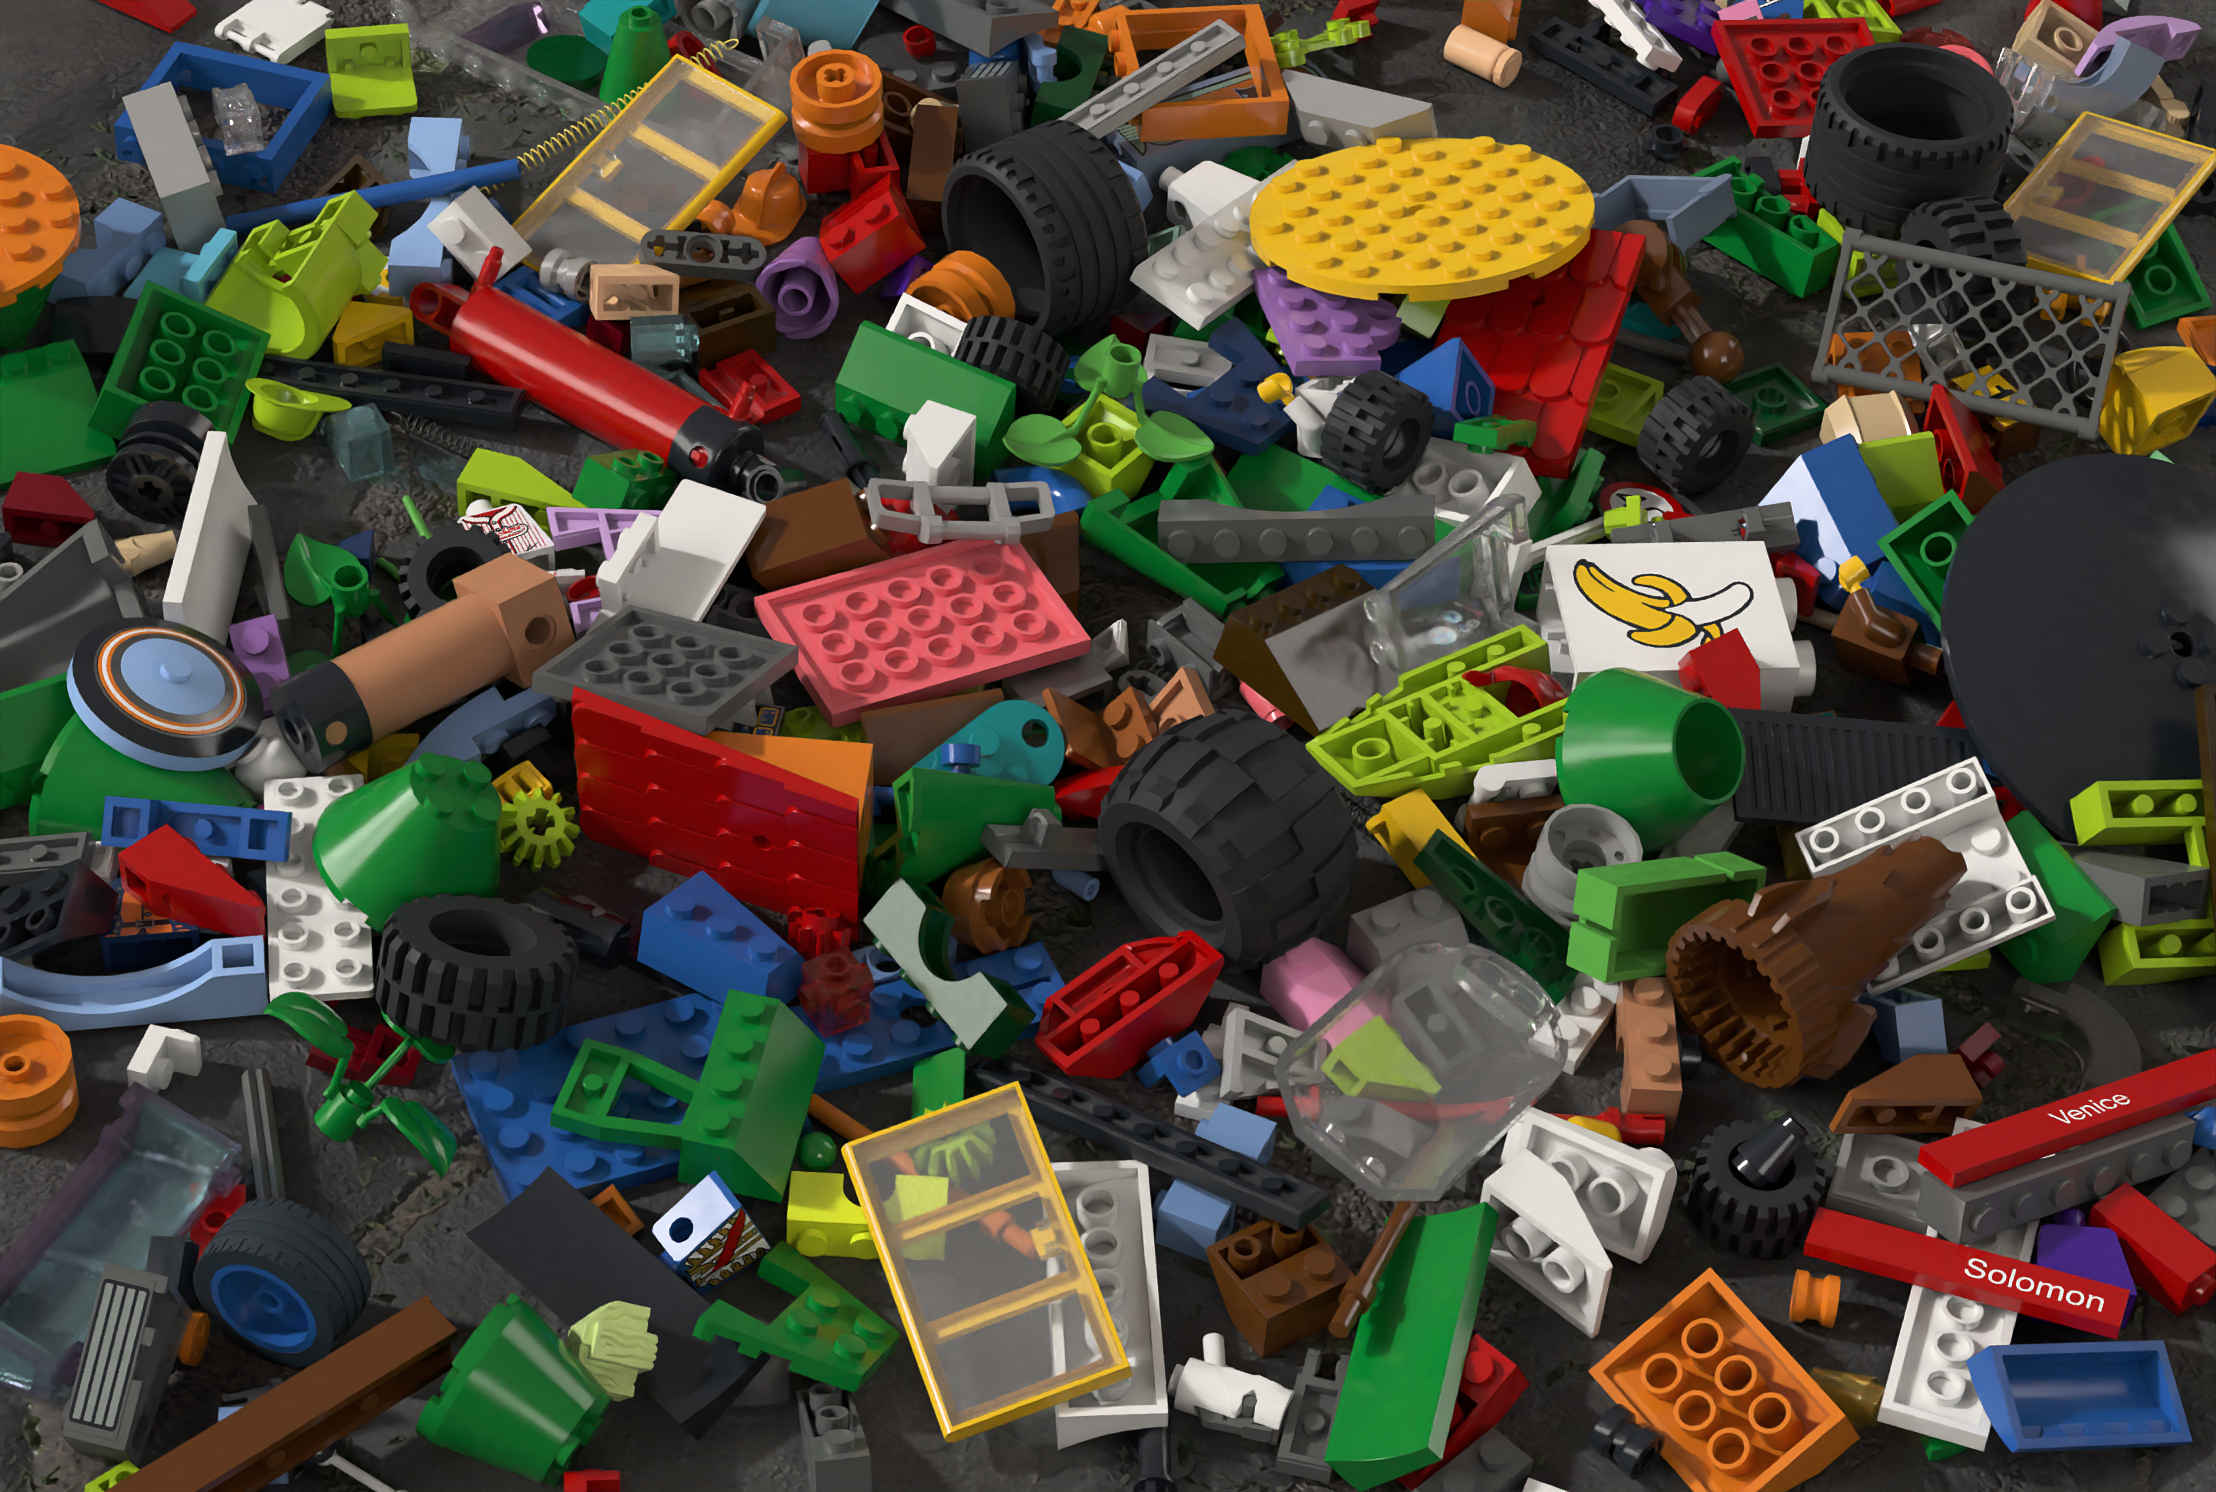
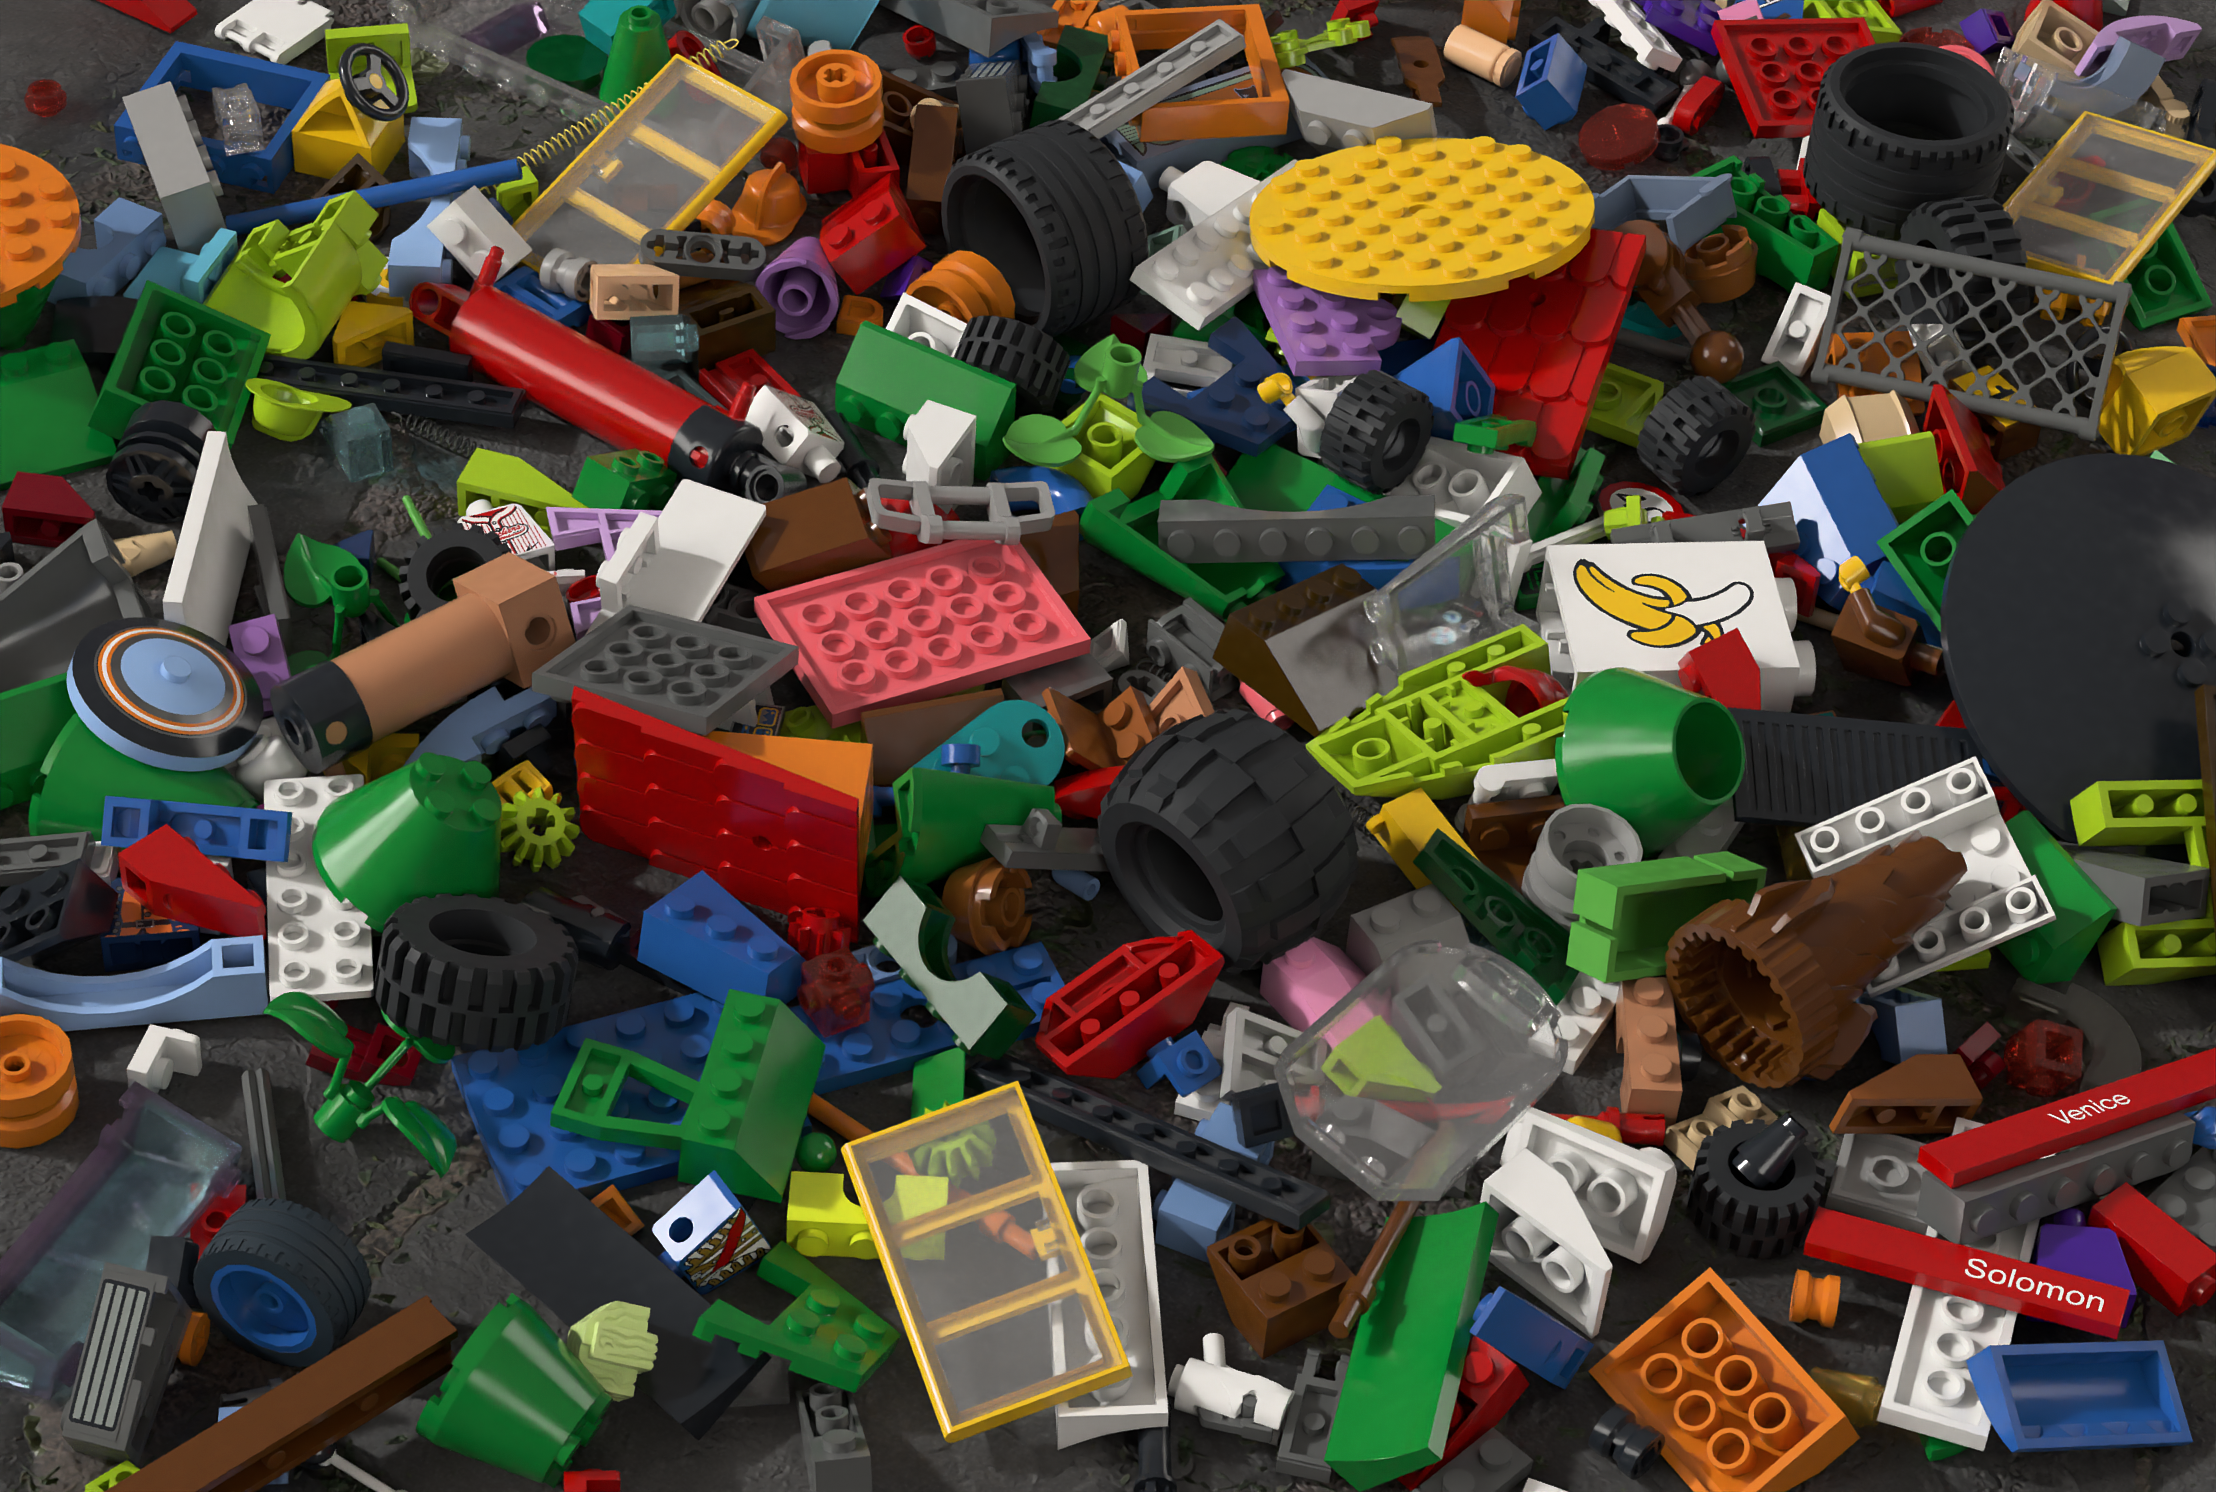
none -> clear red plate [24,79,67,117]
none -> yellow piece [292,43,409,179]
none -> lime slope [496,166,539,222]
none -> white torso [746,385,844,483]
none -> clear red plate [760,137,799,173]
none -> orange tile [836,295,883,336]
none -> black tile [1231,1082,1294,1149]
none -> reddish brown piece [1391,36,1445,107]
none -> blue slope [1469,1286,1594,1389]
none -> blue brick [1515,33,1588,131]
none -> clear red tile [1578,103,1660,171]
none -> dark grey hinge [1657,59,1714,125]
none -> tan slope [1663,1085,1778,1171]
none -> dark orange cone [1684,225,1758,303]
none -> white slope [1761,282,1831,378]
none -> dark purple slope [1959,8,2015,55]
none -> clear red brick [2004,1019,2083,1097]

